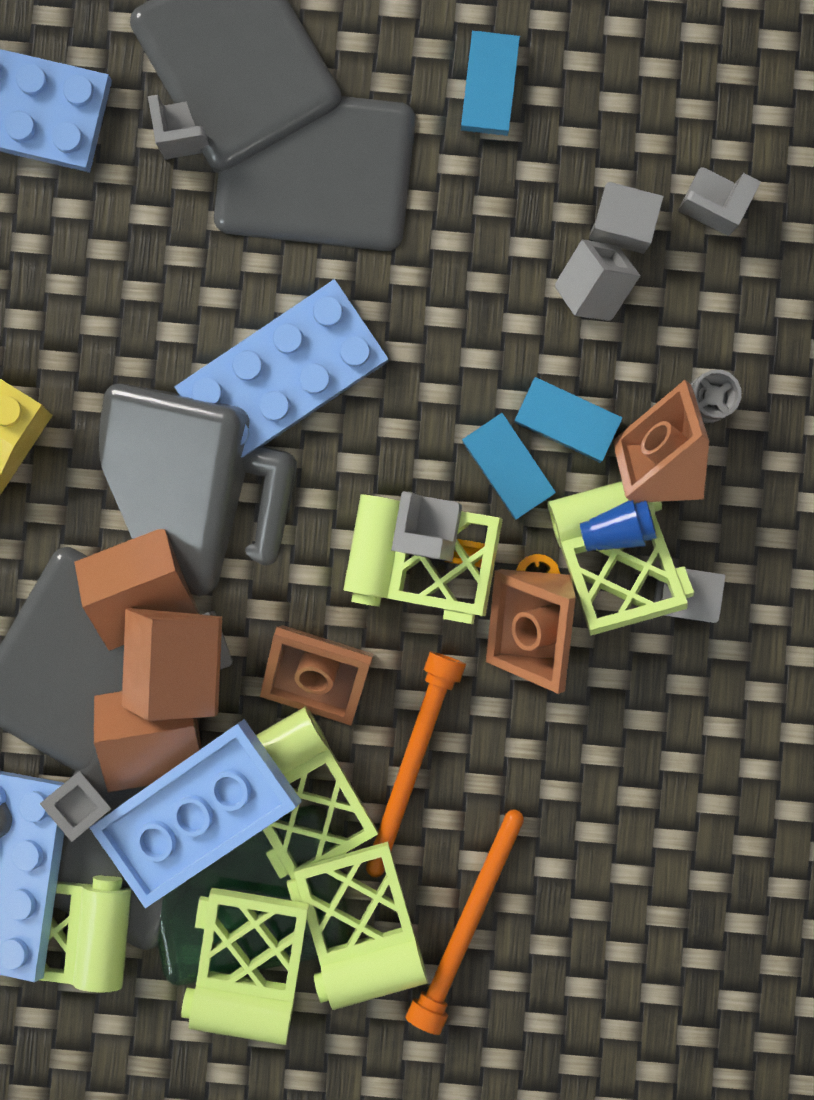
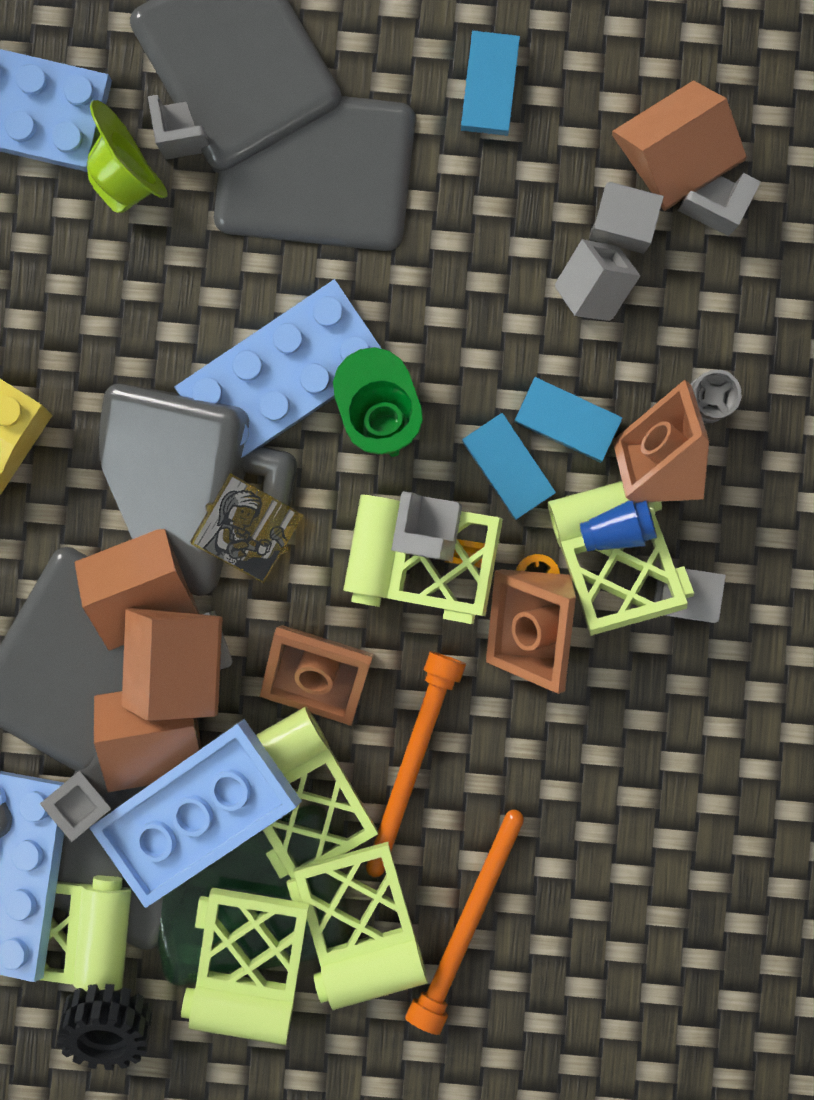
none -> black tyre [57,984,153,1070]
none -> lime piece [87,100,168,213]
none -> piece [190,473,304,584]
none -> green piece [333,347,423,457]
none -> nougat slope [612,80,747,211]

